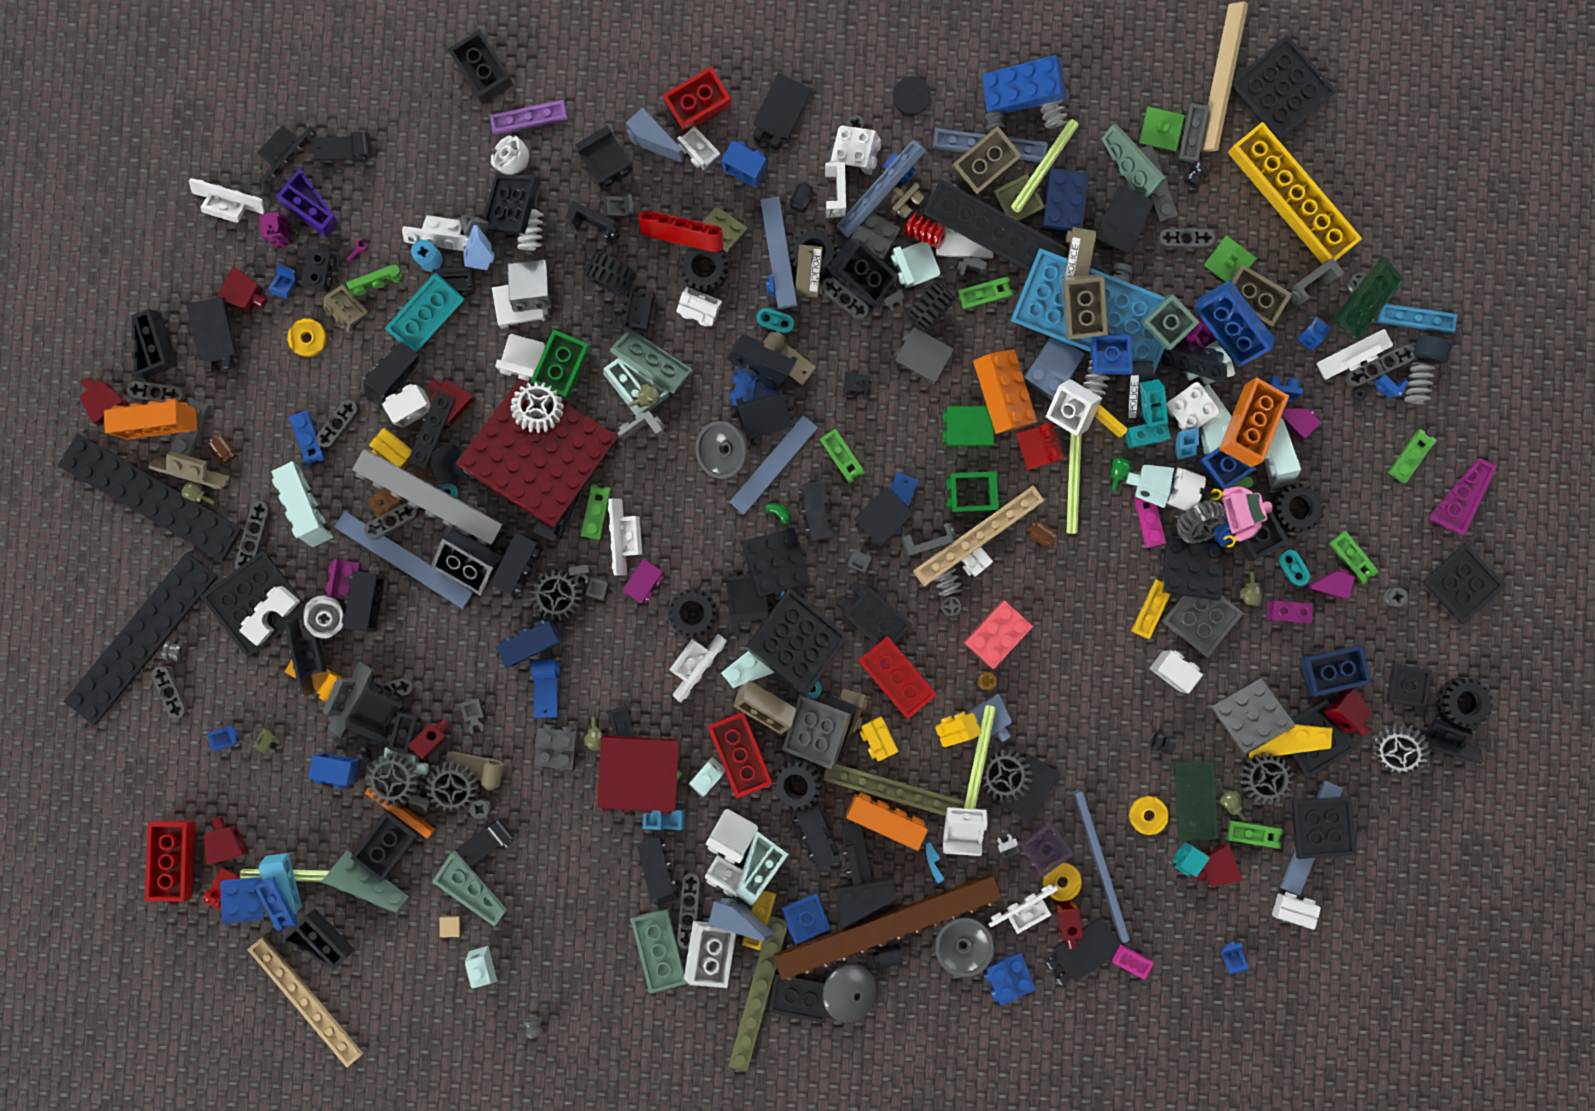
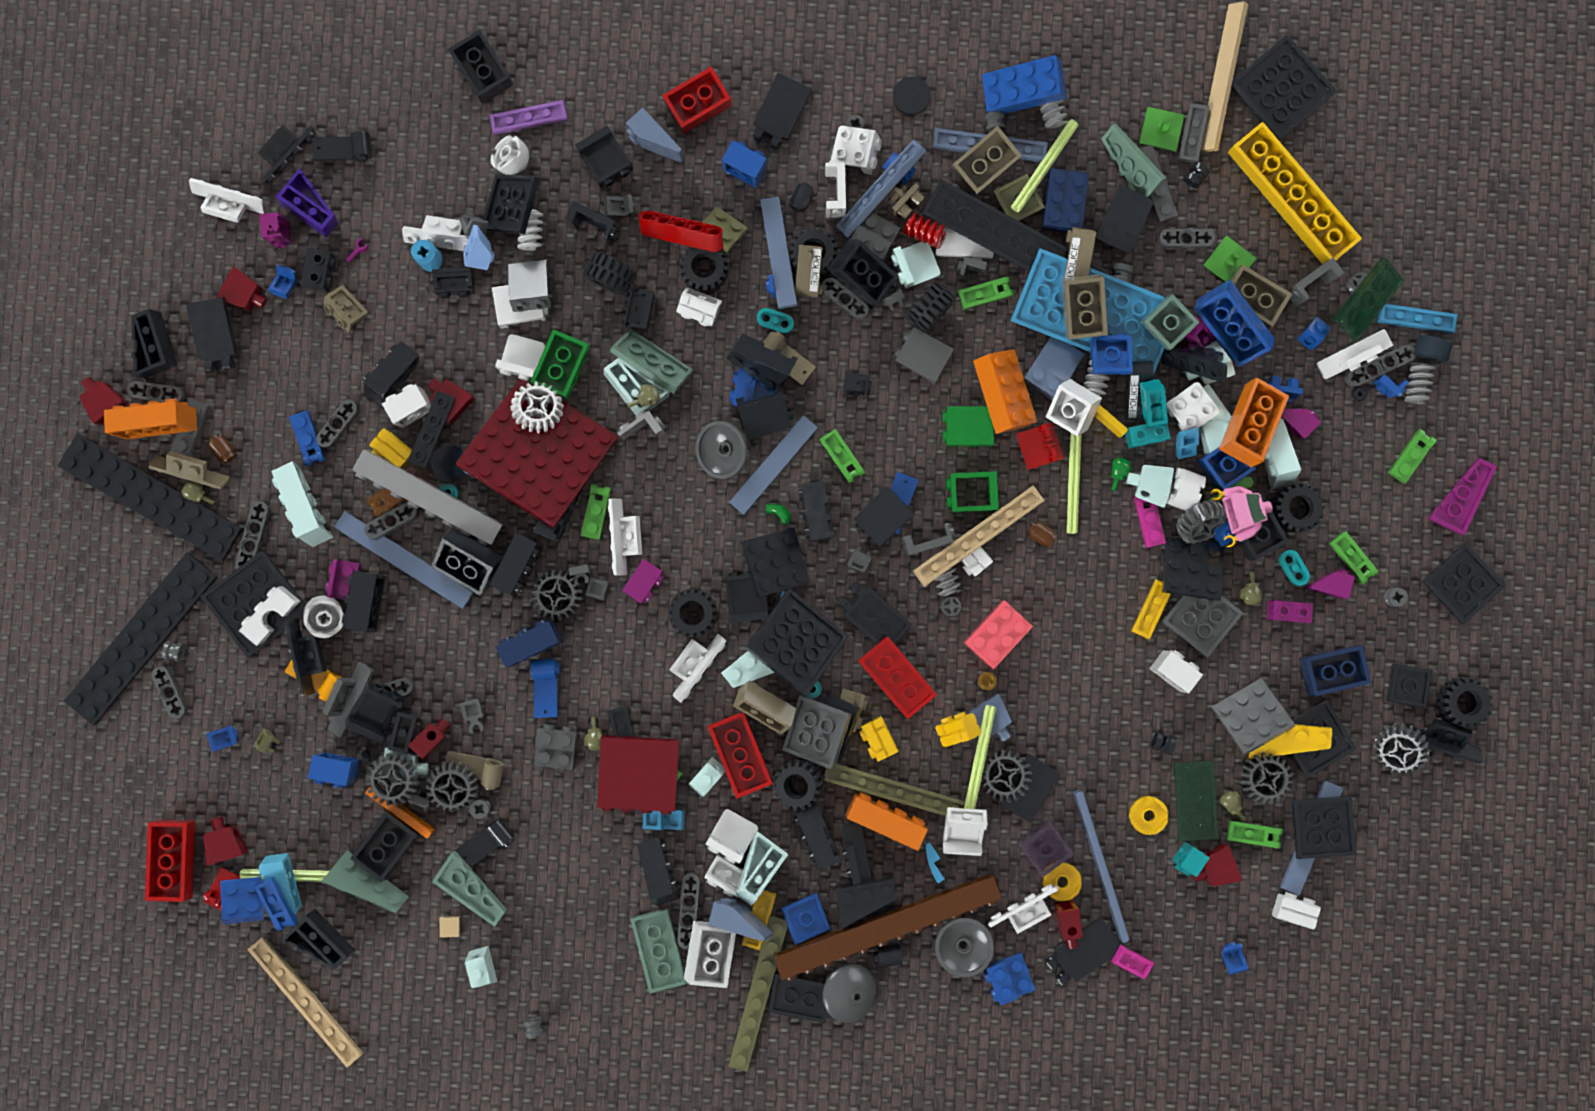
yellow tile [287,319,327,357] -> none
bright green plate [346,265,402,296] -> none
teal plate [384,272,465,352] -> none
white bracket [677,126,720,170] -> none
tile [997,834,1020,859] -> none
dark red torso [1324,687,1371,736] -> none

